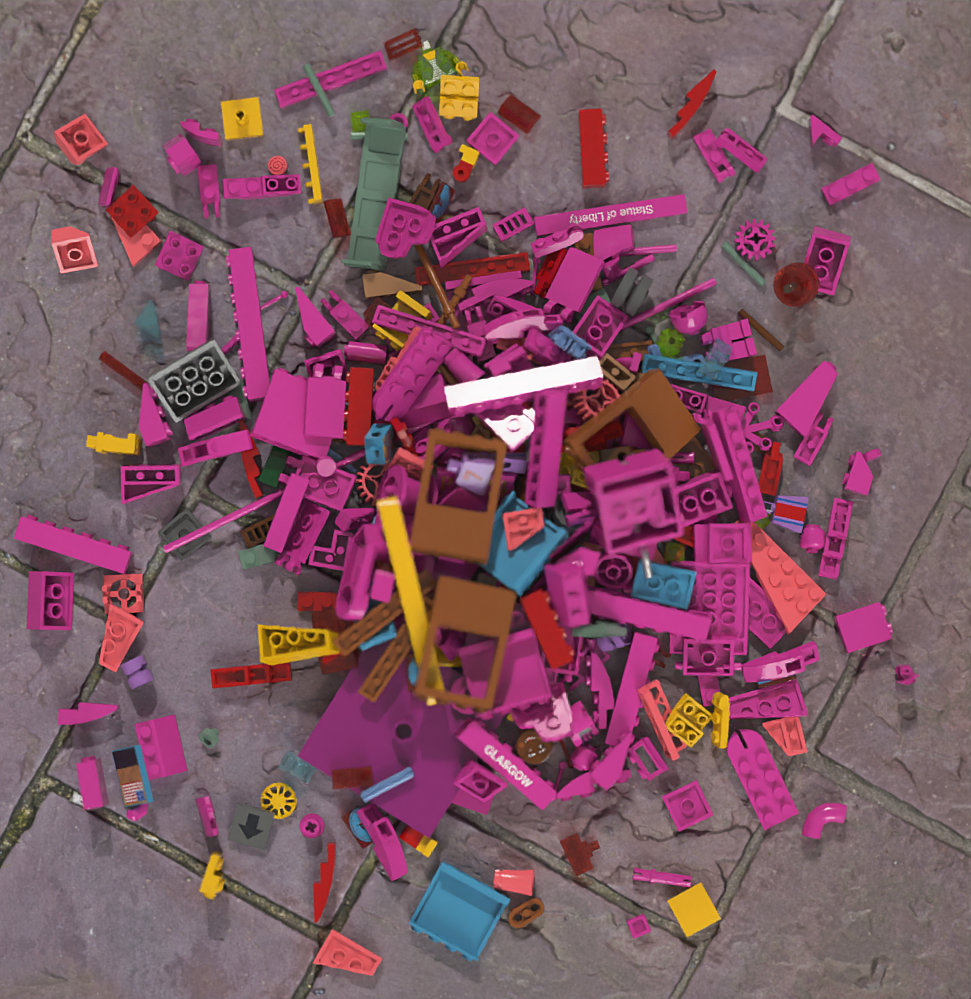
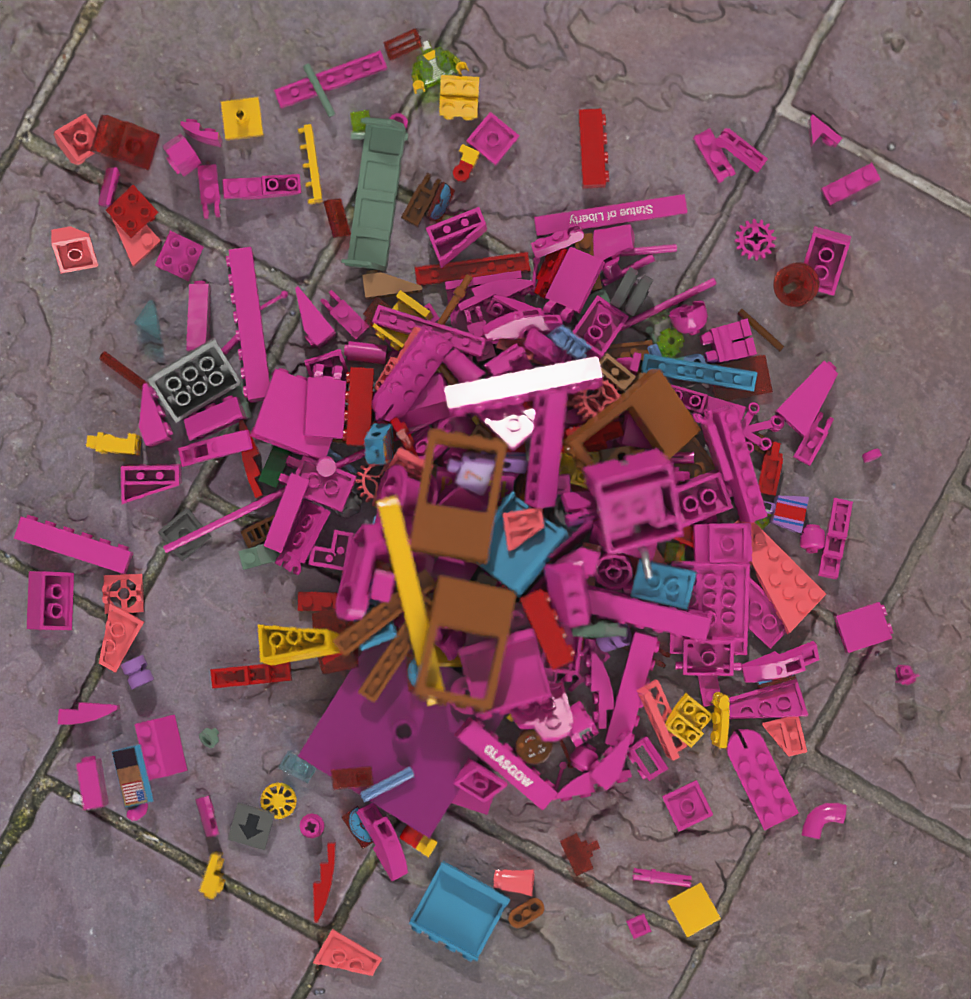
coral tile [268,156,287,175] -> none
dark pink slope [335,508,377,532] -> none
dark pink plate [376,198,436,259] -> none
dark pink plate [412,96,452,153] -> none
dark orange bar [414,244,460,329] -> none
dark pink slope [492,207,535,243] -> none
clear red slope [498,94,541,134] -> none
red slope [667,69,717,140] -> none
clear light blue slope [698,338,733,381] -> none
sand green bar [721,241,767,287] -> none
dark pink slope [842,451,873,496] -> none
none -> clear red slope [90,115,160,171]

